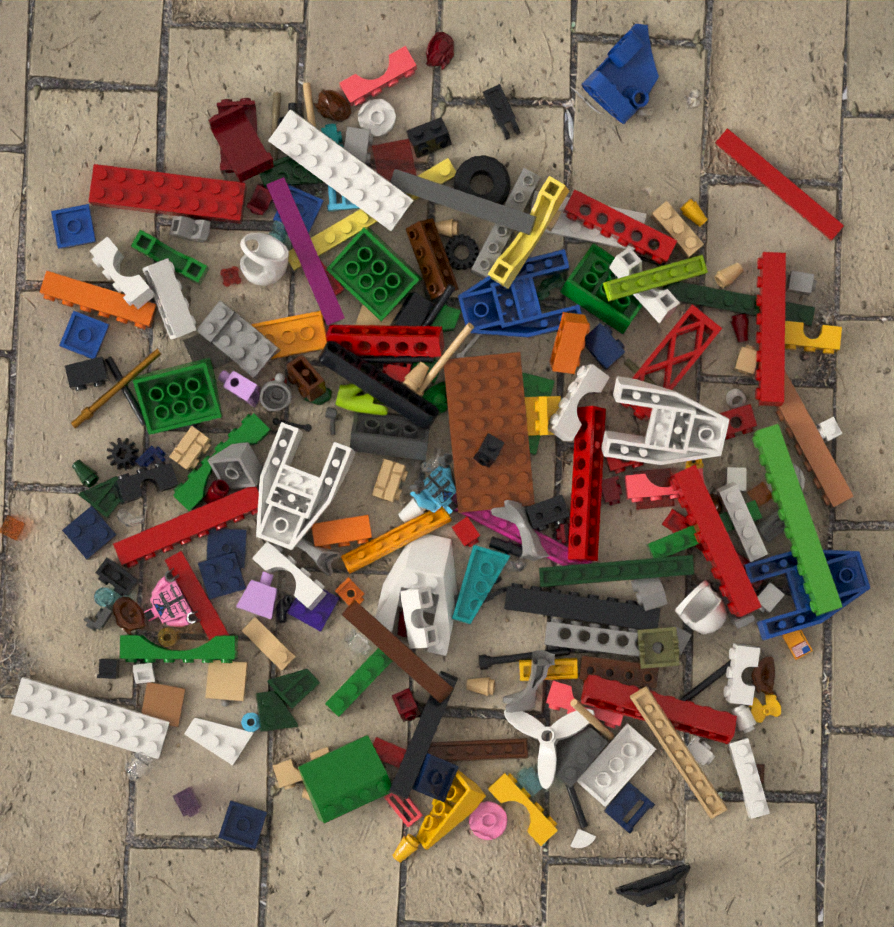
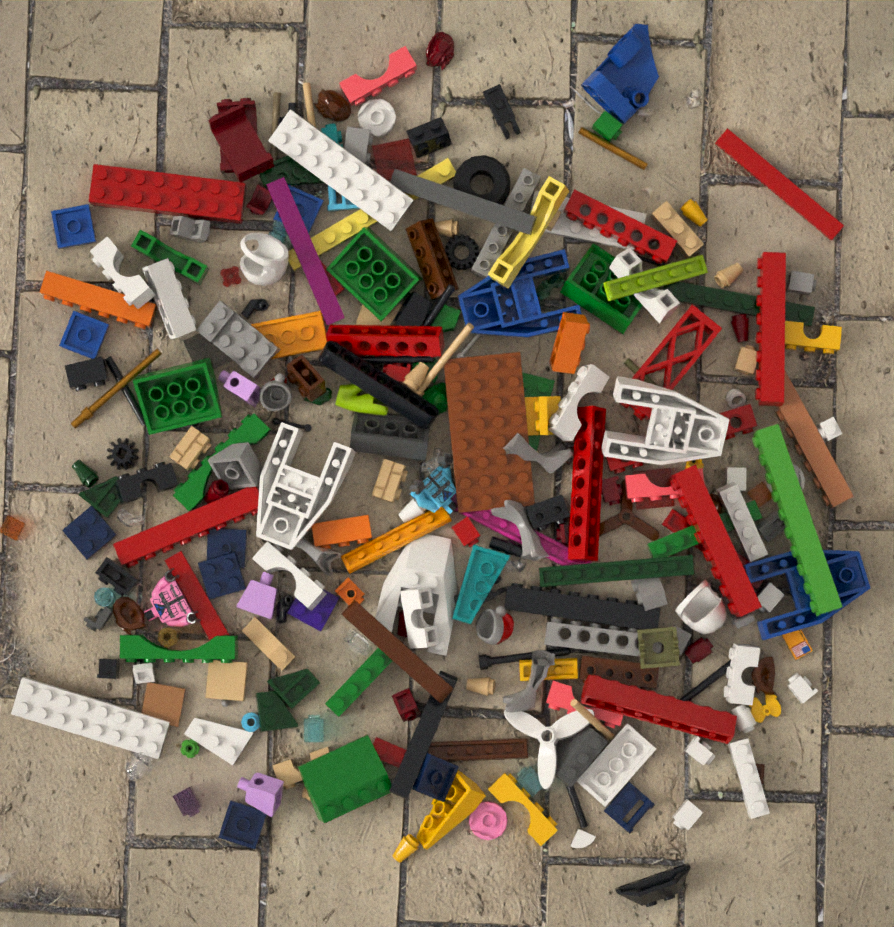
clear blue bracket [135,445,167,468] -> none
dark grey hand [325,407,337,435] -> none
coral tile [384,793,423,827] -> none
black bracket [473,433,504,468] -> none
dark blue slope [585,323,625,371] -> none
tan tile [630,686,728,819] -> none
none -> bright green plate [180,739,200,758]
none -> lavender torso [237,772,284,817]
none -> black arm [241,299,269,319]
none -> clear light blue brick [304,715,324,742]
none -> light grey piece [476,606,514,645]
none -> light grey animal [503,433,573,473]
none -> pearl gold bar [578,127,648,170]
none -> green brick [592,110,623,142]
none -> reddish brown piece [599,479,659,541]
none -> white brick [672,799,703,830]
none -> dark red brick [684,637,714,664]
none -> white brick [787,672,818,703]

